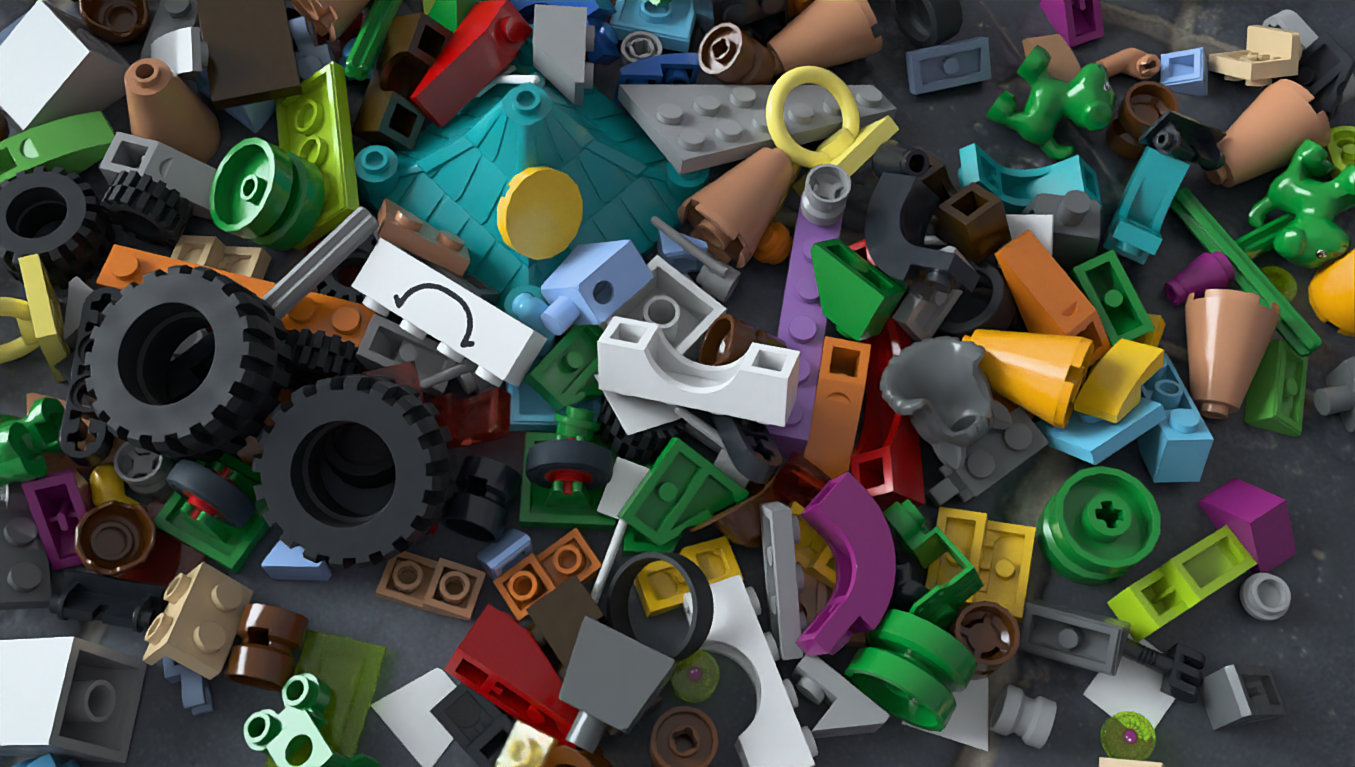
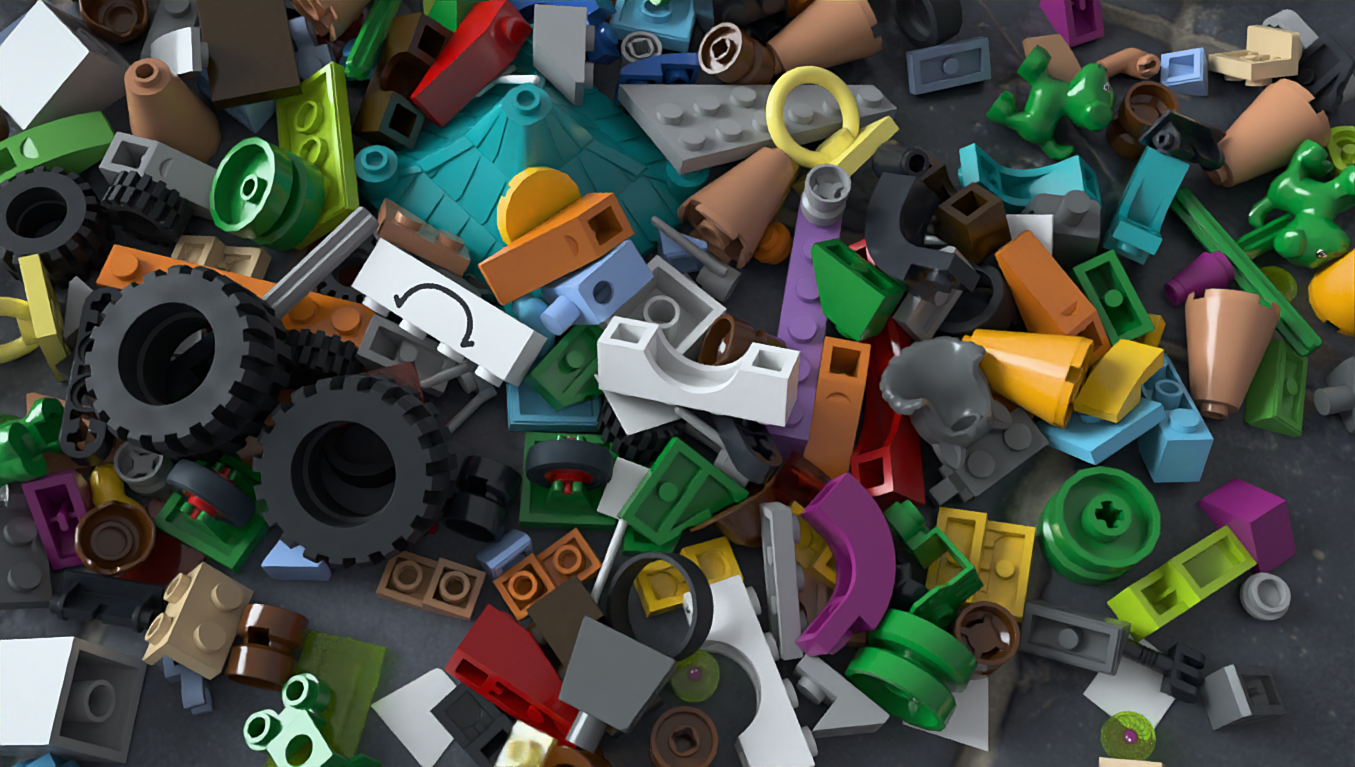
clear red slope [423,387,511,449] -> none
green plate [554,405,602,441] -> none
light grey wheel [990,683,1057,749] -> none
none -> orange slope [478,193,635,306]

